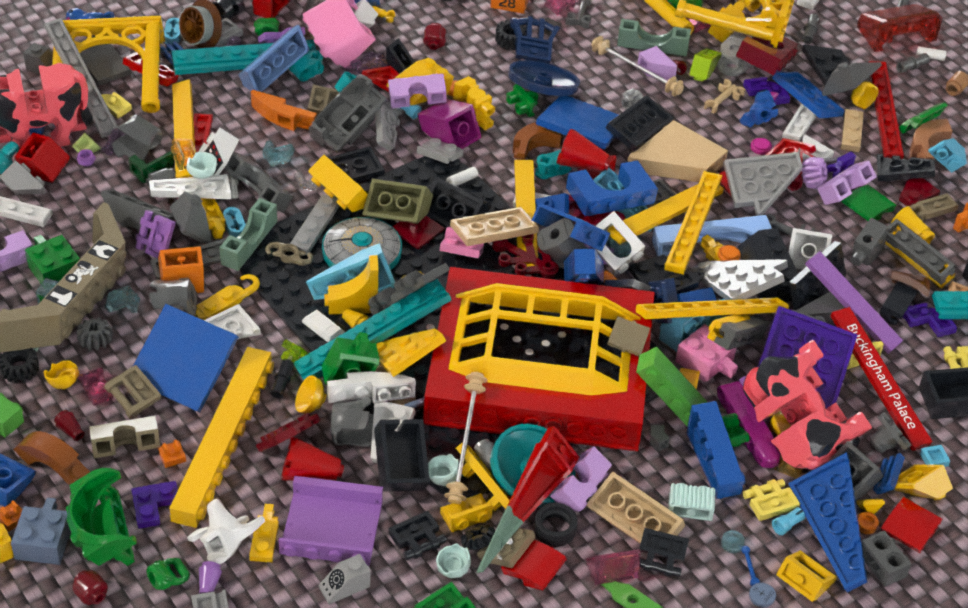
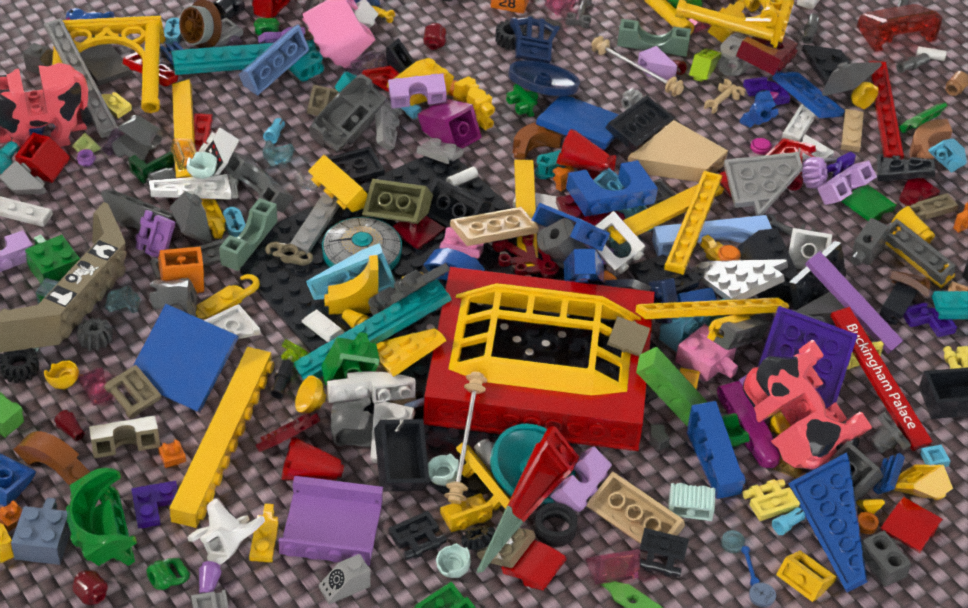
orange slope [251,90,317,131] -> none
blue plate [535,193,569,214] -> none
none -> medium azure pin [263,118,285,144]
none -> blue brick [424,248,485,280]
none -> orange tile [553,166,574,192]

